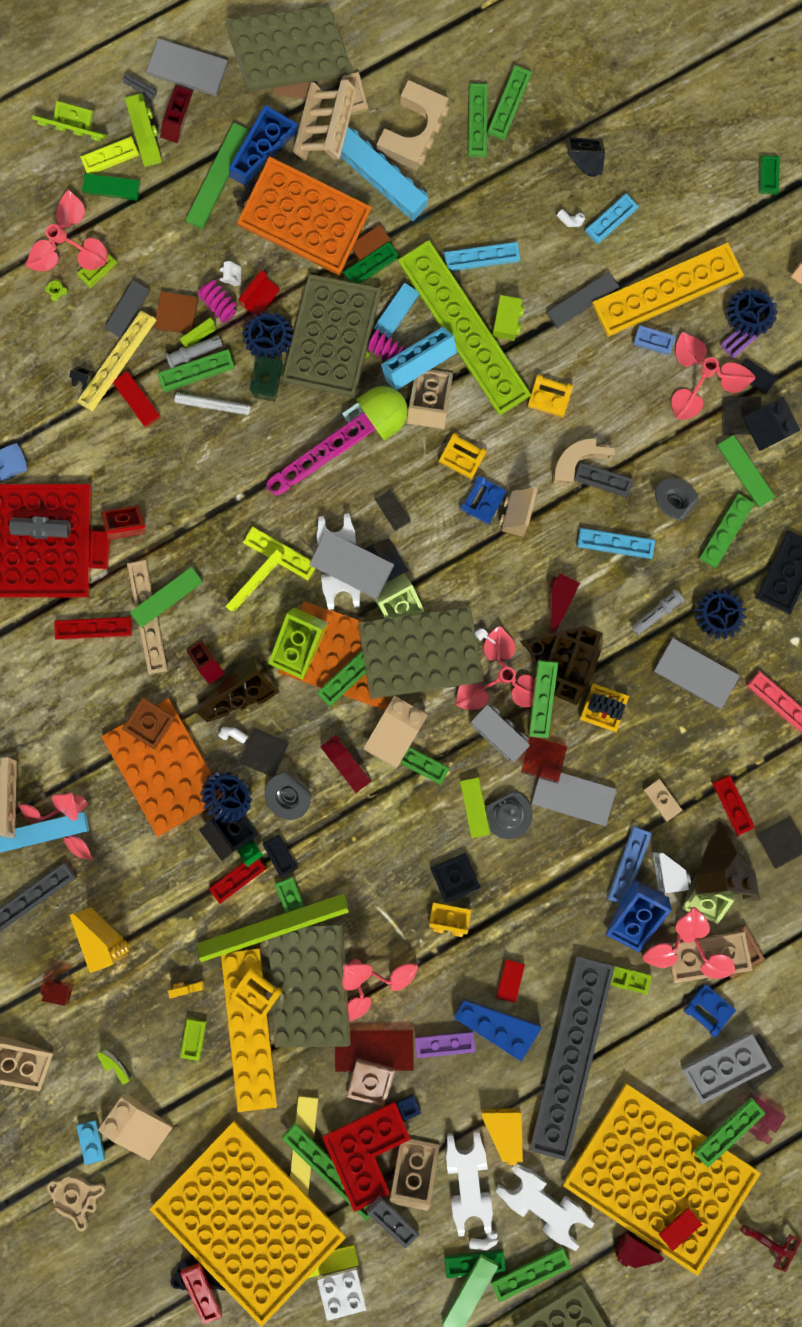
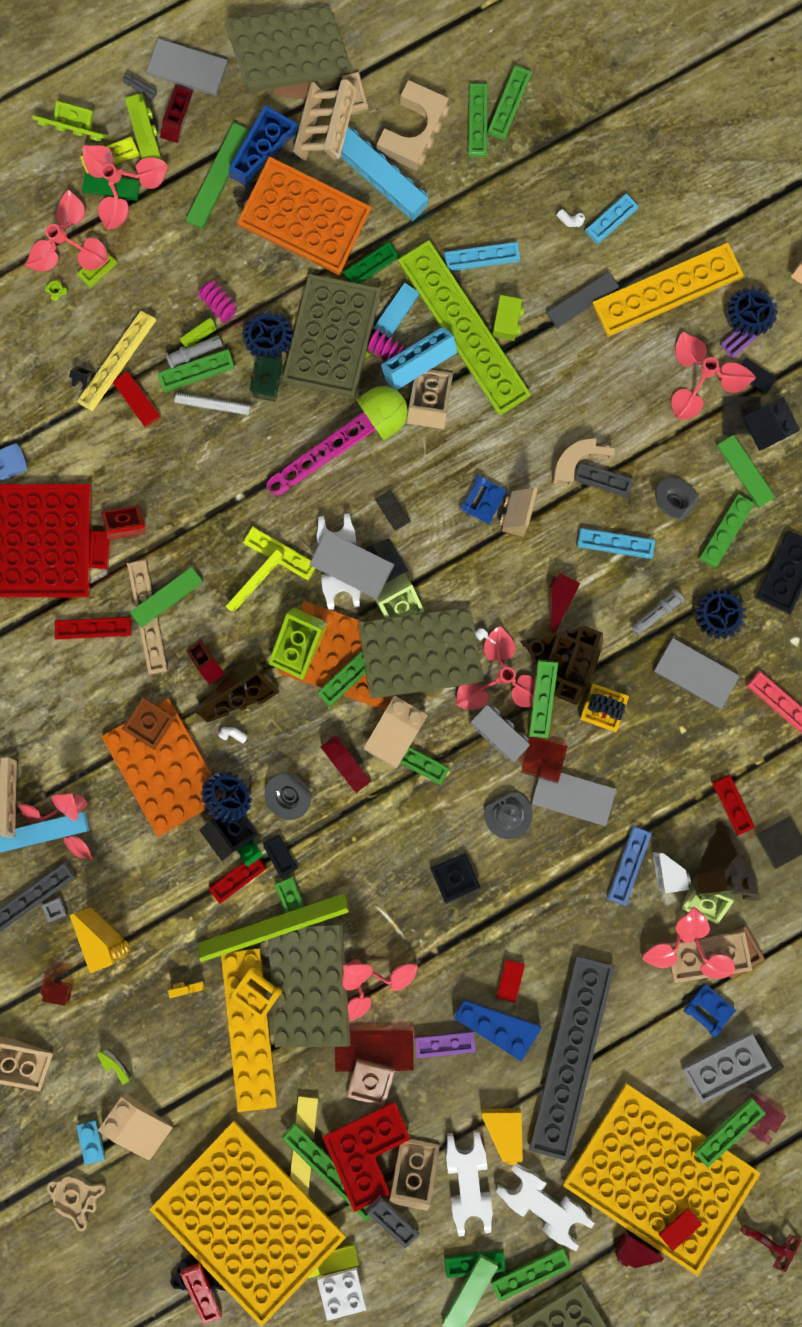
dark grey piece [9,517,71,539] -> none
dark grey tile [105,281,150,338] -> none
dark orange tile [154,291,199,334] -> none
lime tile [180,1017,207,1061] -> none
white tile [219,261,241,286] -> none
red panel [238,270,280,316] -> none
clear smoke tile [239,728,289,777] -> none
light aqua plate [342,403,364,430] -> none
dark orange tile [352,225,391,261] -> none
dark blue tile [395,1094,421,1122] -> none
yellow bracket [429,902,471,937] -> none
yellow plate [439,433,488,480] -> none
lime tile [460,777,491,838] -> none
white arm [469,1231,498,1251] -> none
yellow plate [527,374,573,418] -> none
black slope [566,137,605,177] -> none
blue slope [606,880,672,952] -> none
lime slope [610,966,653,995] -> none
medium blue plate [633,325,675,356] -> none
tan plate [643,779,682,822] -> none
green tile [759,155,780,195] -> none
none -> light grey tile [41,897,68,923]
none -> coral plant [83,145,168,230]

